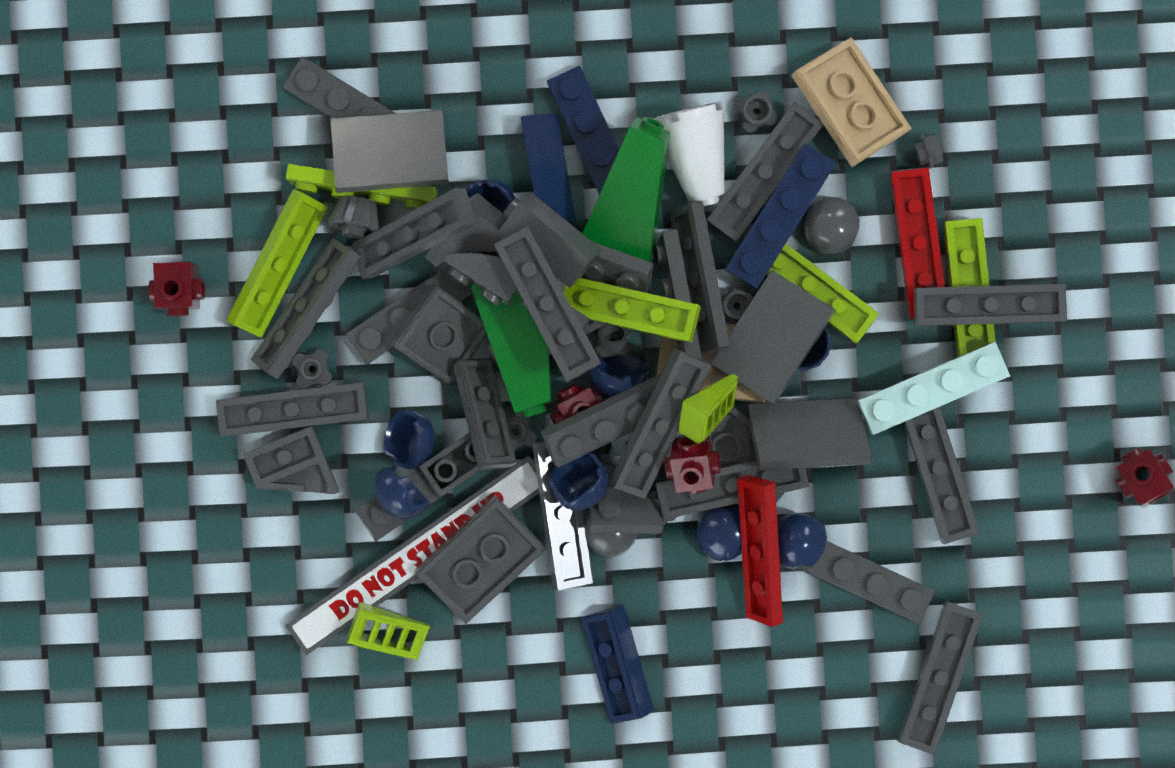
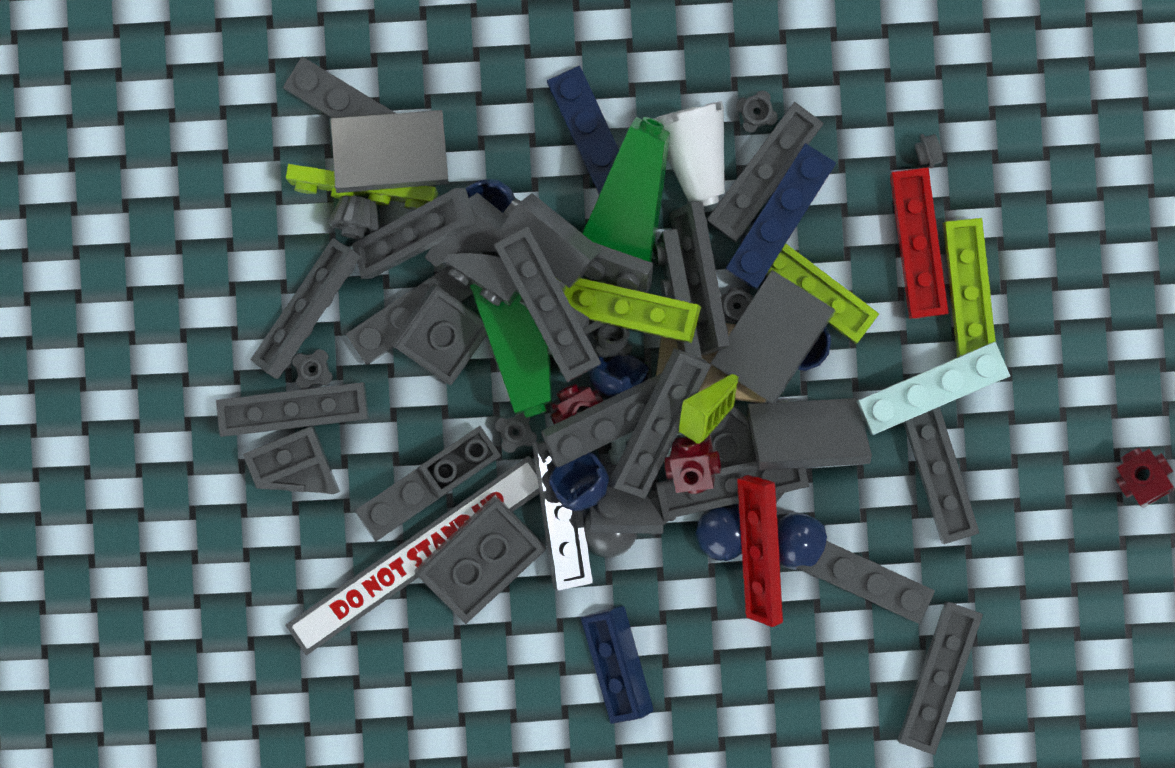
dark red brick [148,262,205,317] -> none
lime plate [226,189,328,338] -> none
lime slope [347,602,430,660] -> none
dark blue hair [374,466,430,520] -> none
dark blue hair [383,409,436,470] -> none
dark grey tile [453,359,517,470] -> none
dark blue slope [521,114,576,223] -> none
tan tile [791,37,912,167] -> none
dark grey hair [802,196,860,256] -> none
dark grey plate [913,284,1067,326] -> none

